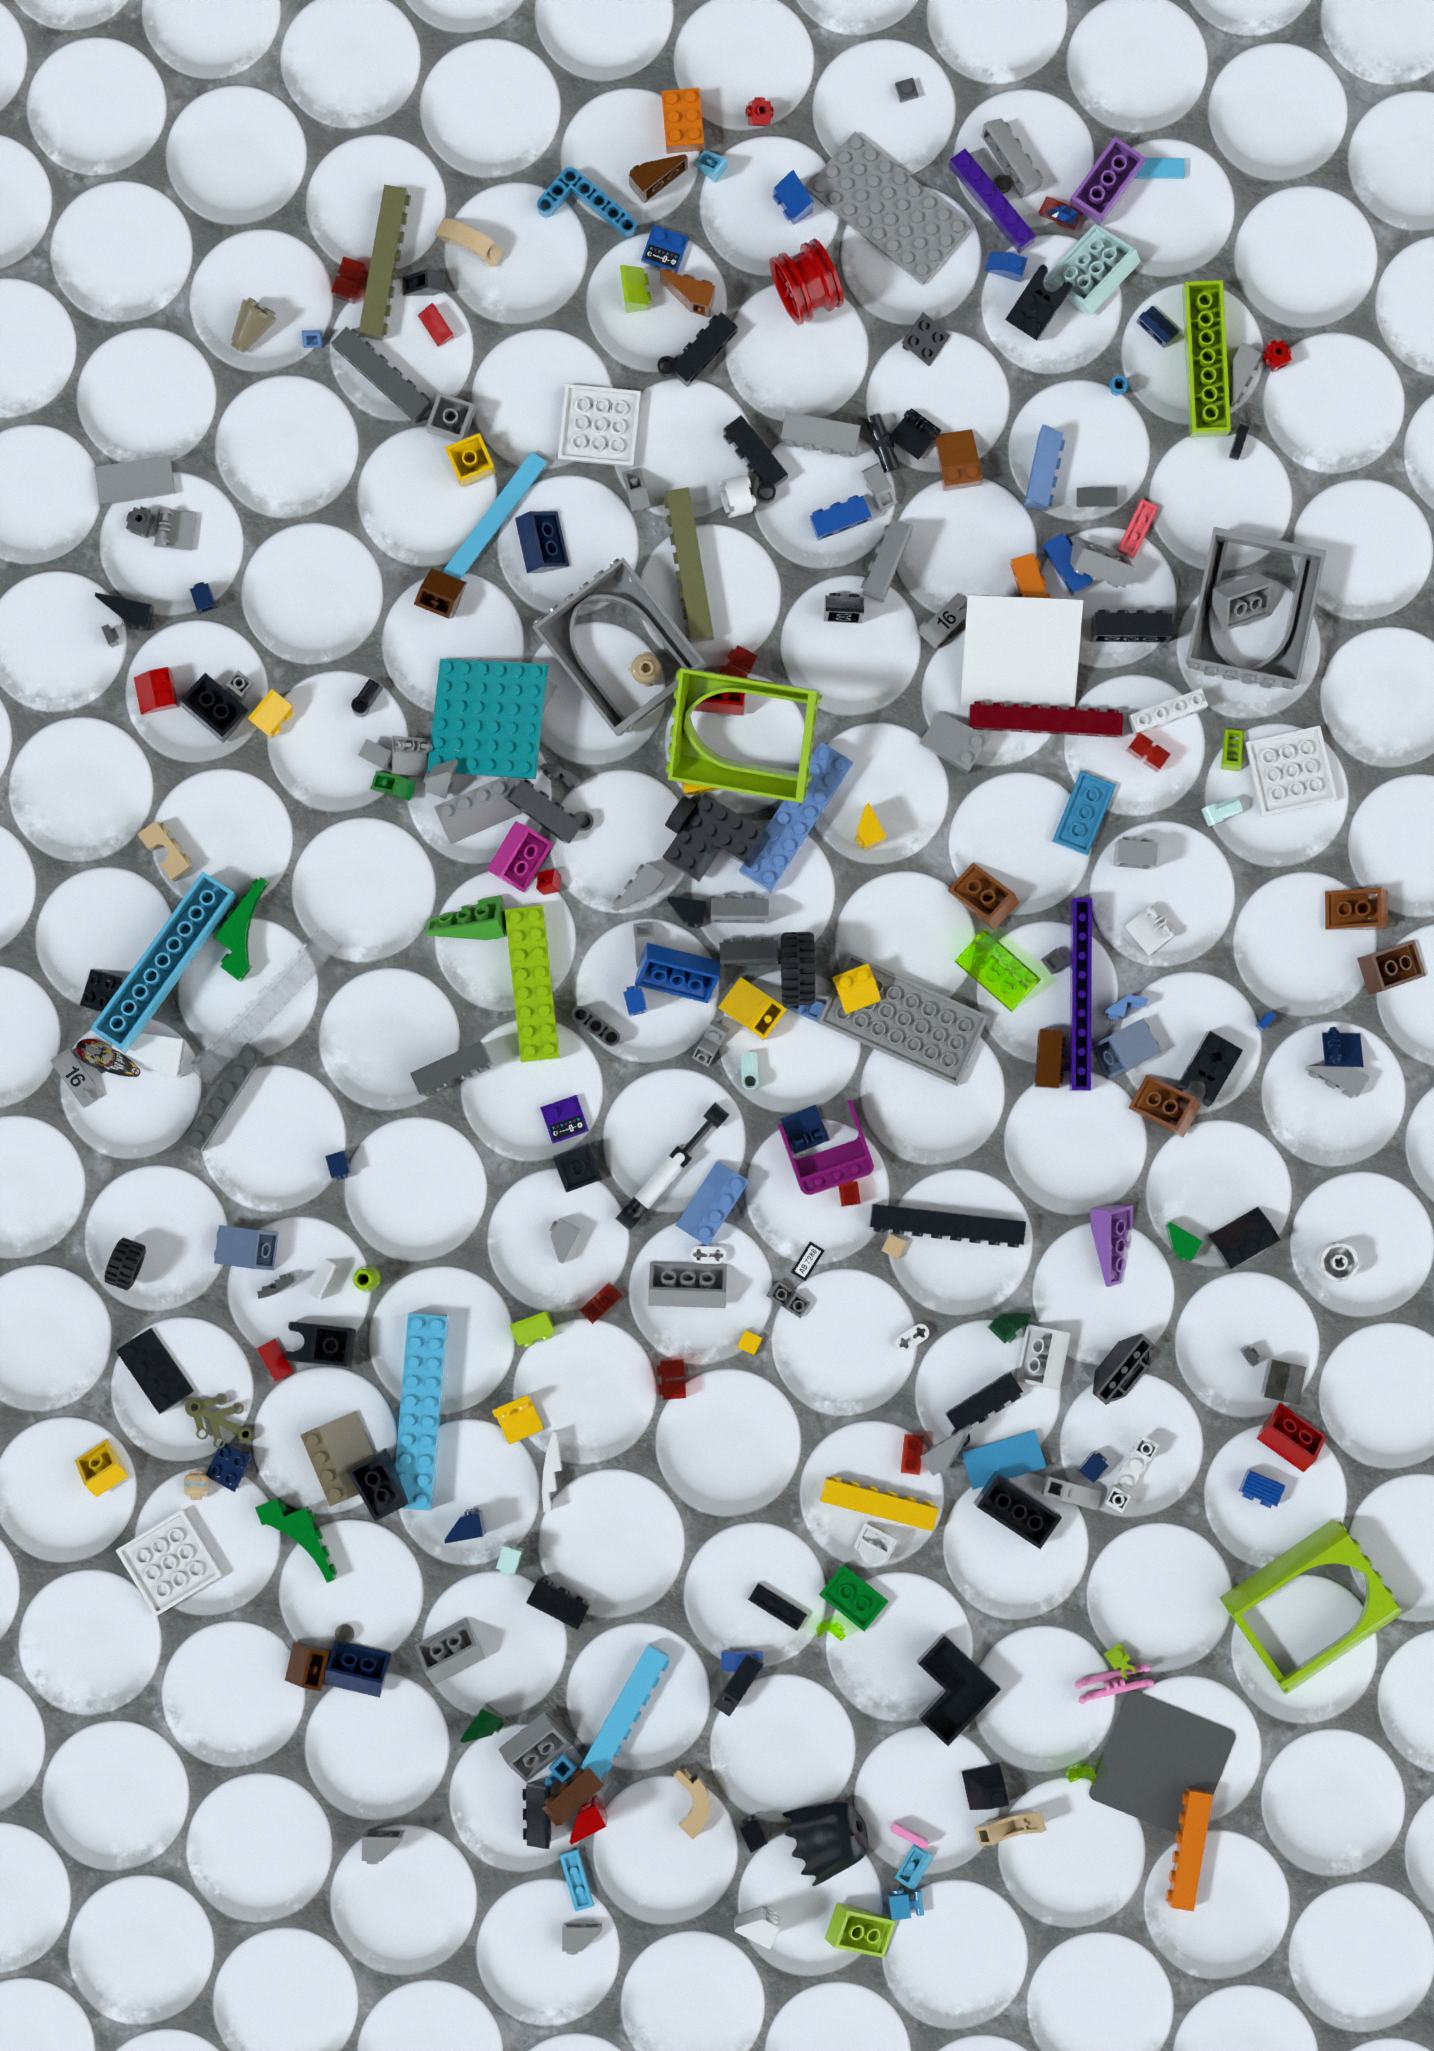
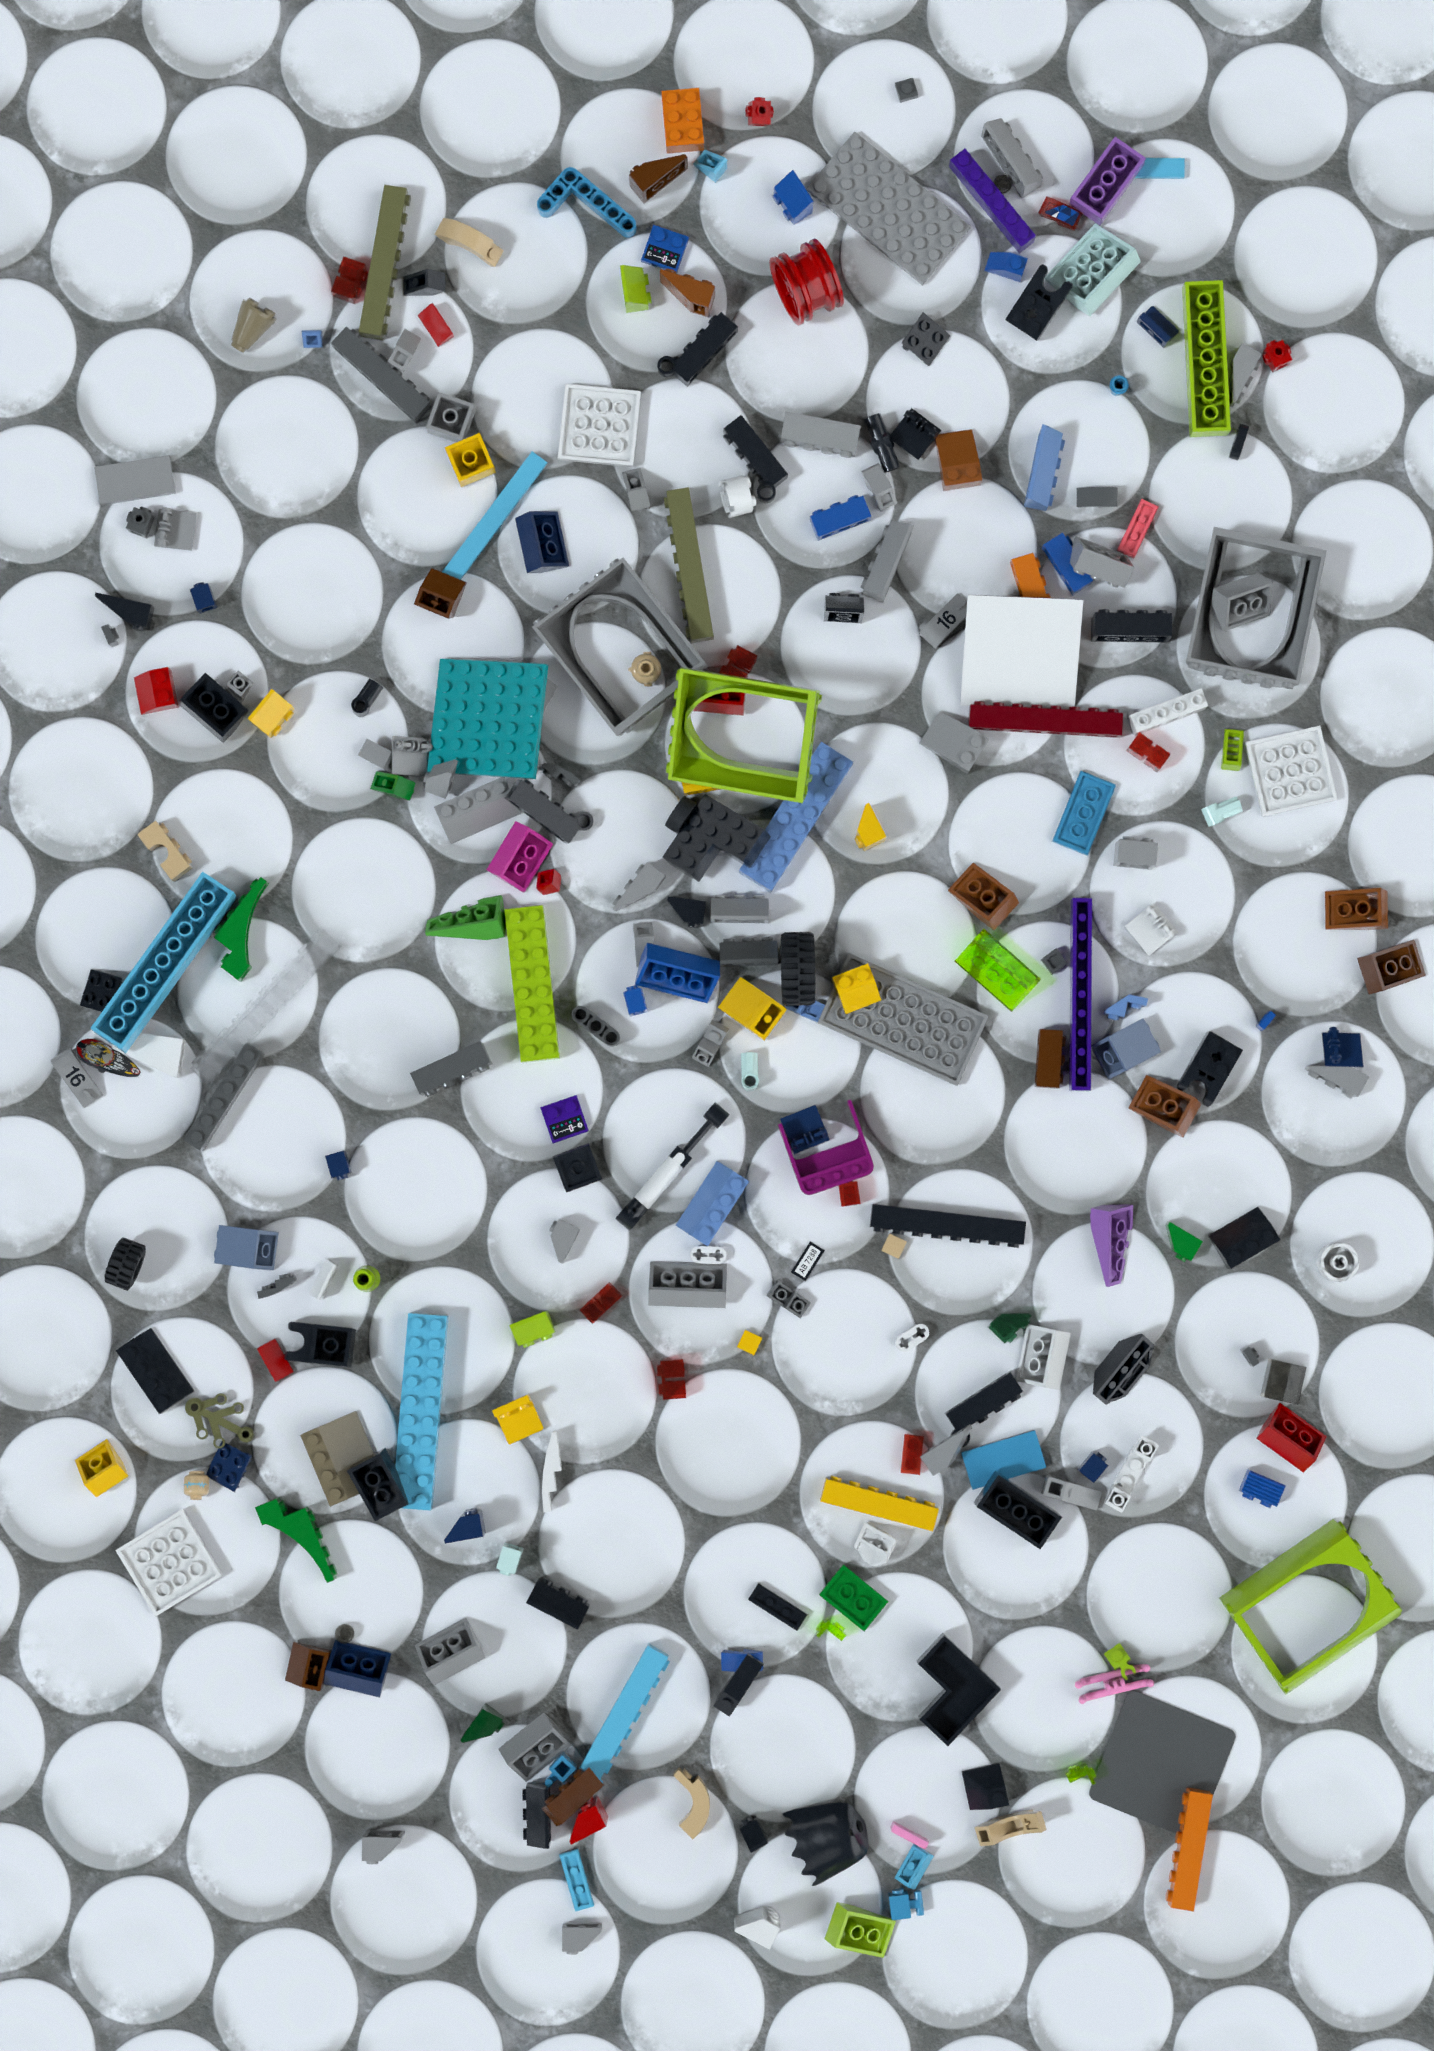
none -> light grey slope [387,329,421,372]

